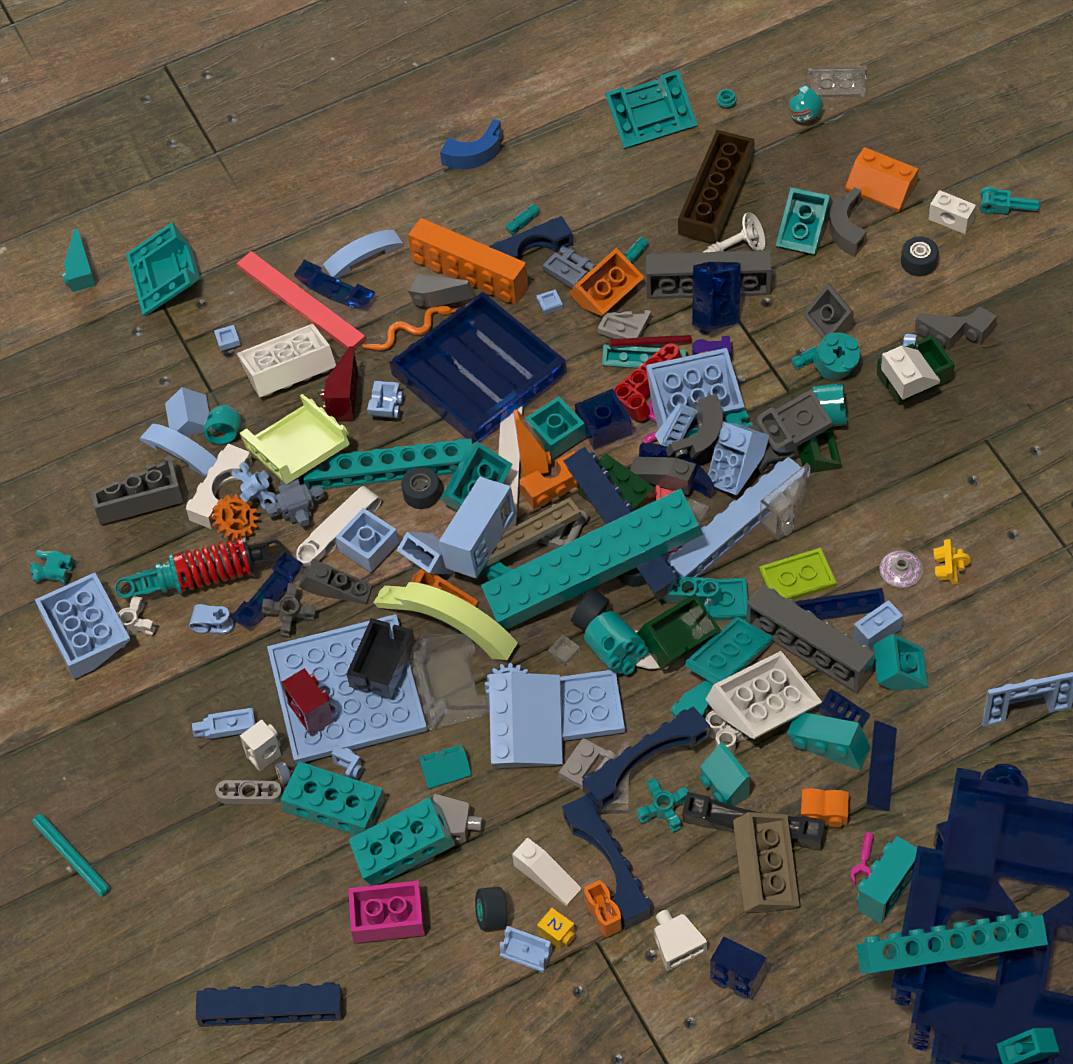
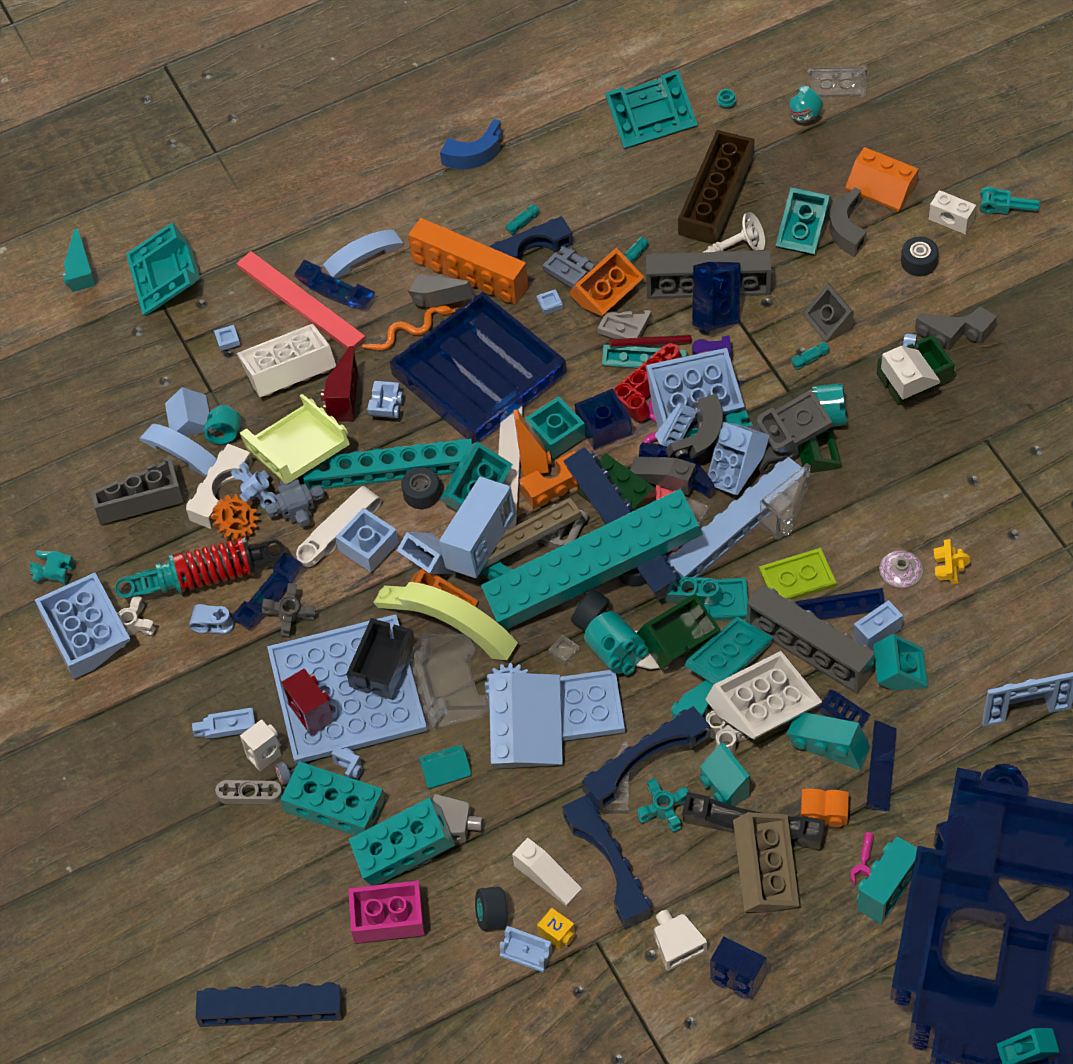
teal axle [32,814,110,897] -> none
dark grey slope [299,559,372,604] -> none
light grey plate [559,738,617,790] -> none
orange brick [584,880,622,937] -> none
teal brick [813,332,860,381] -> none
teal brick [856,911,1048,974] -> none

